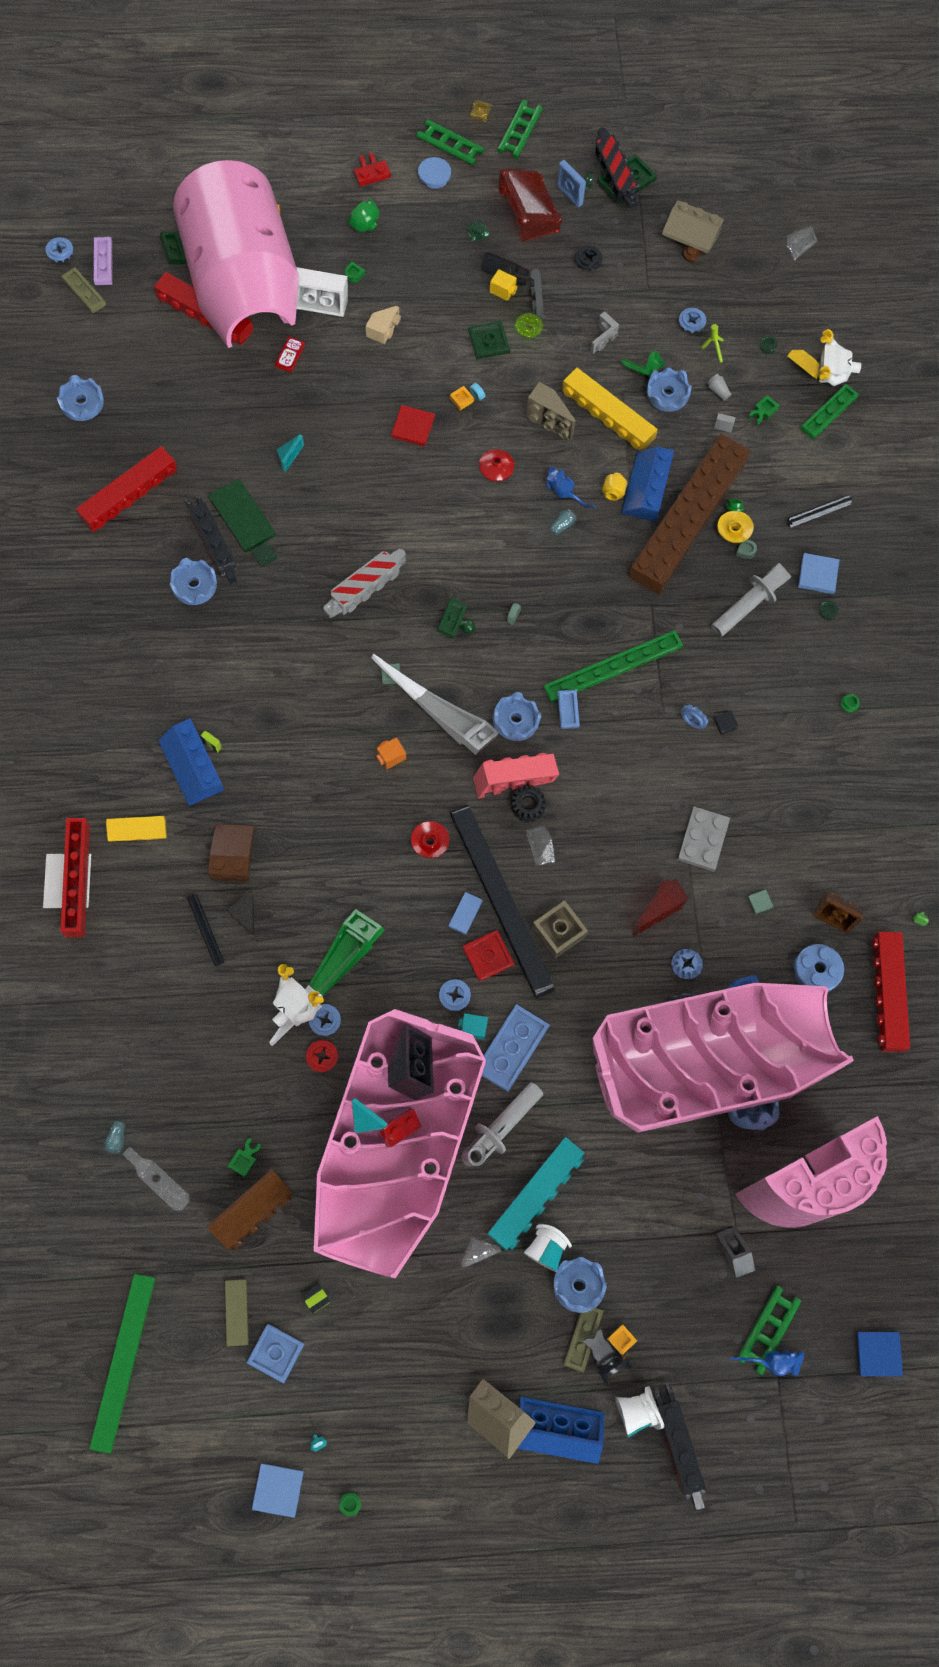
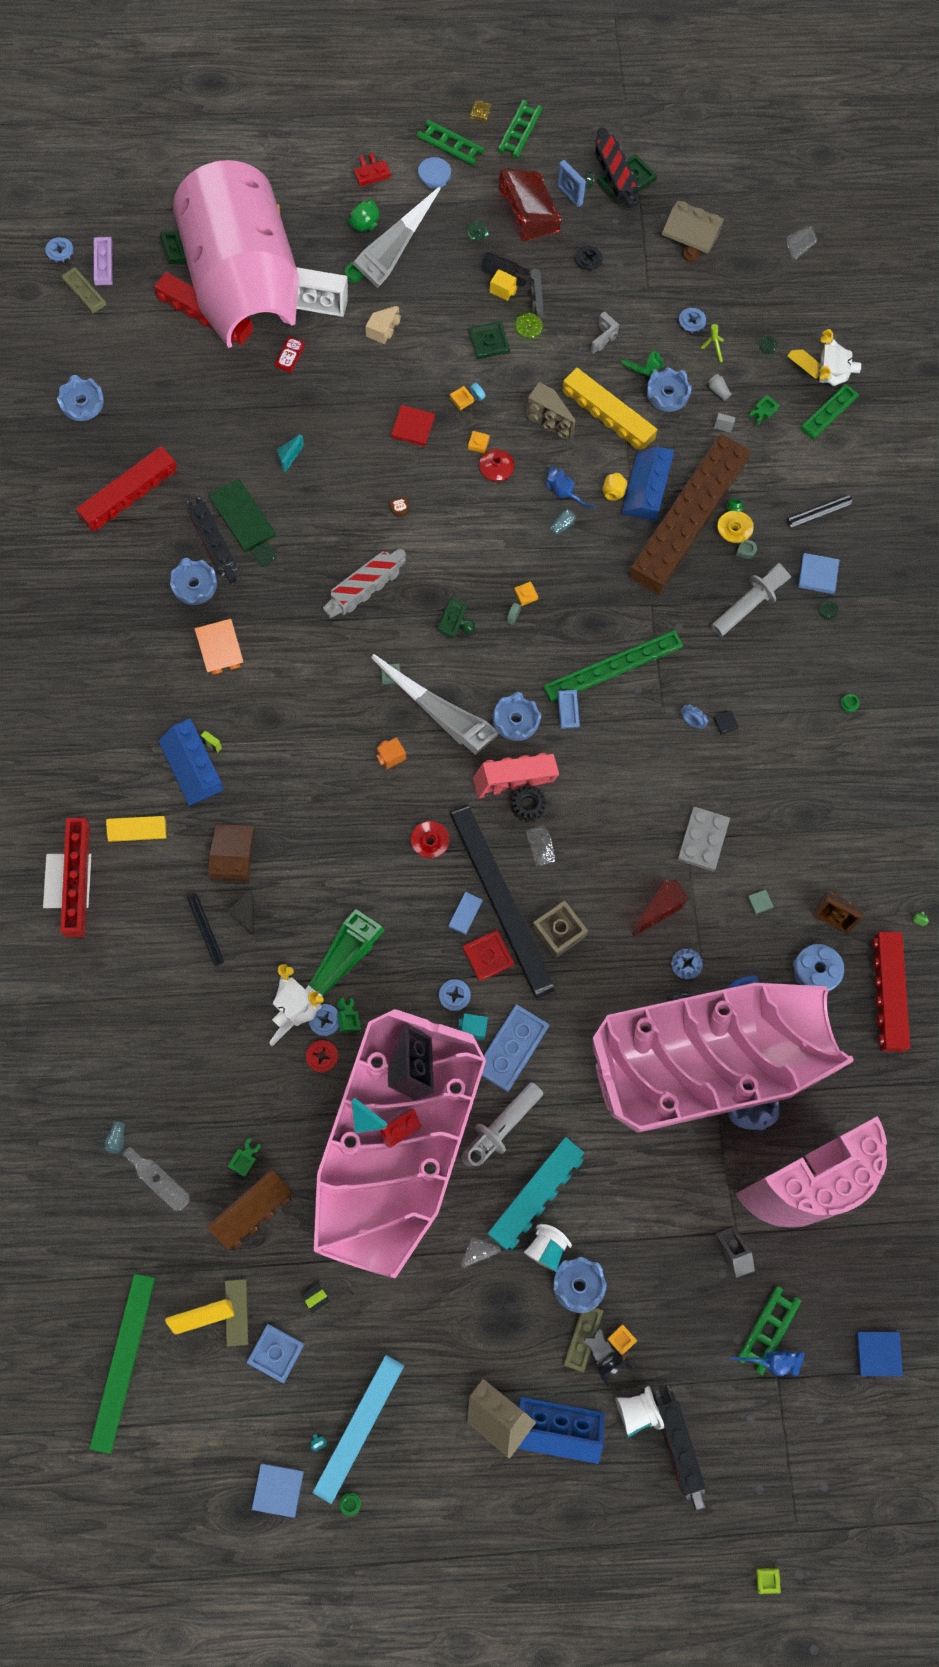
none -> yellow slope [165,1299,234,1334]
none -> slope [195,619,243,675]
none -> medium azure beam [313,1355,404,1504]
none -> green plate [337,998,361,1033]
none -> light grey plate [352,187,440,288]
none -> reddish brown tile [389,497,409,517]
none -> light orange plate [468,431,490,453]
none -> light orange plate [514,582,538,606]
none -> lime tile [756,1568,781,1594]

